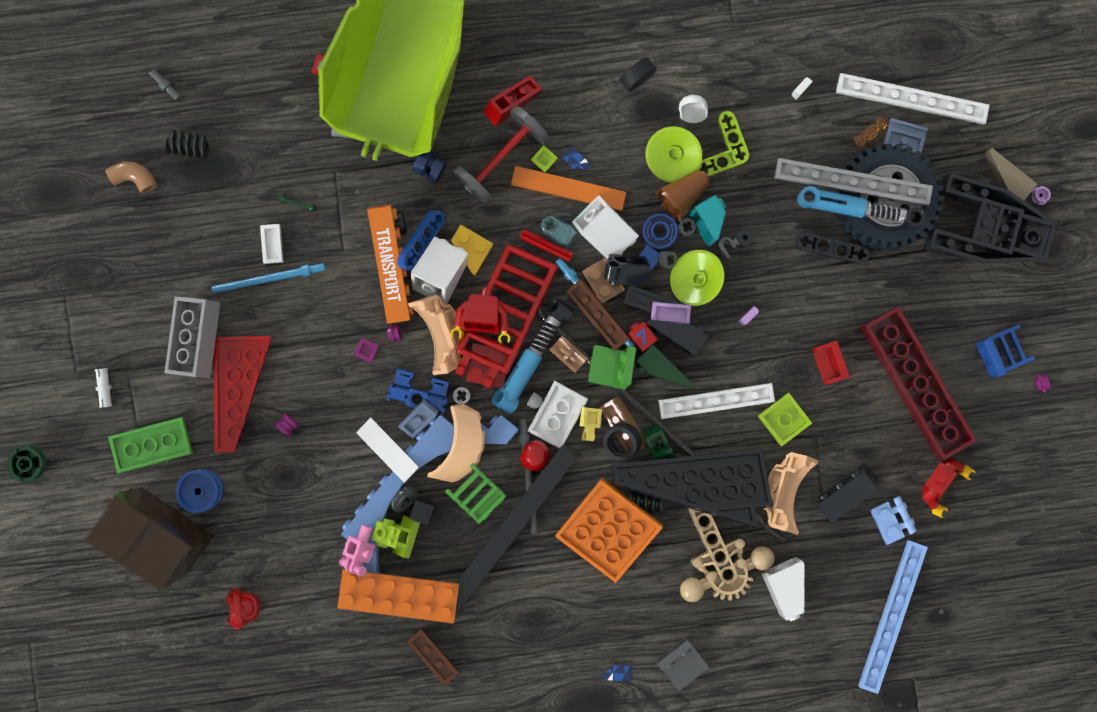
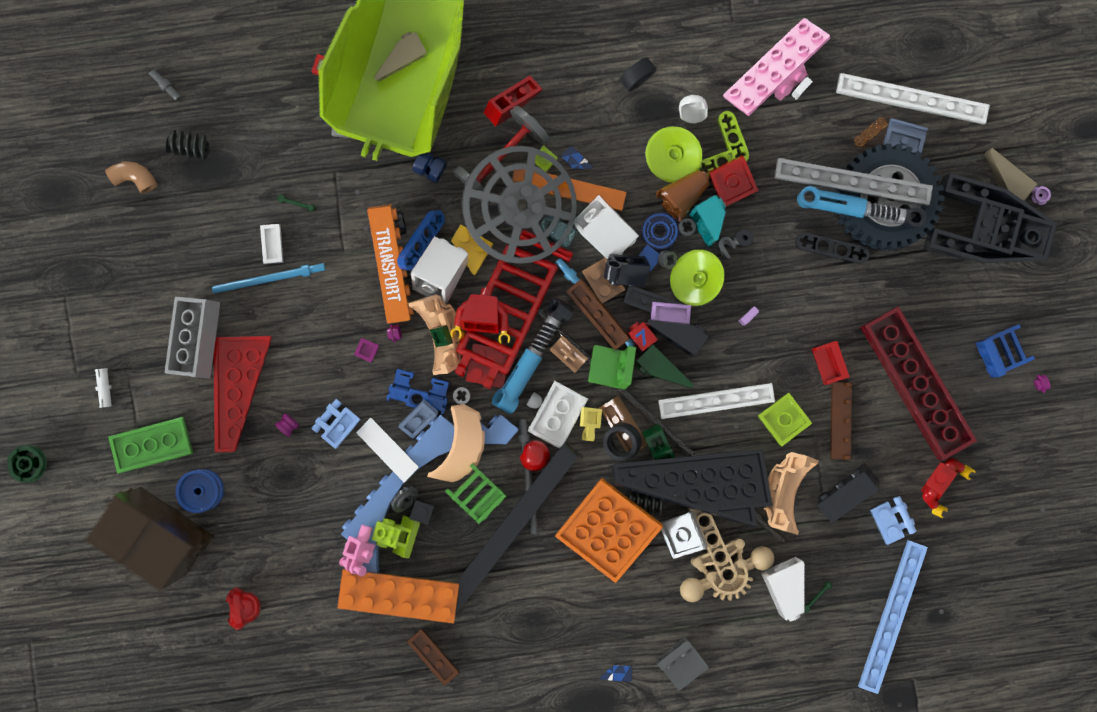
none -> light blue plate [312,399,361,449]
none -> dark tan slope [375,32,428,82]
none -> dark green tile [430,325,453,347]
none -> dark grey dish [462,146,577,264]
none -> tile [660,511,708,559]
none -> red plate [708,156,758,206]
none -> bright pink bracket [723,18,830,116]
none -> dark green hinge [804,582,832,613]
none -> reddish brown hinge [830,382,853,460]

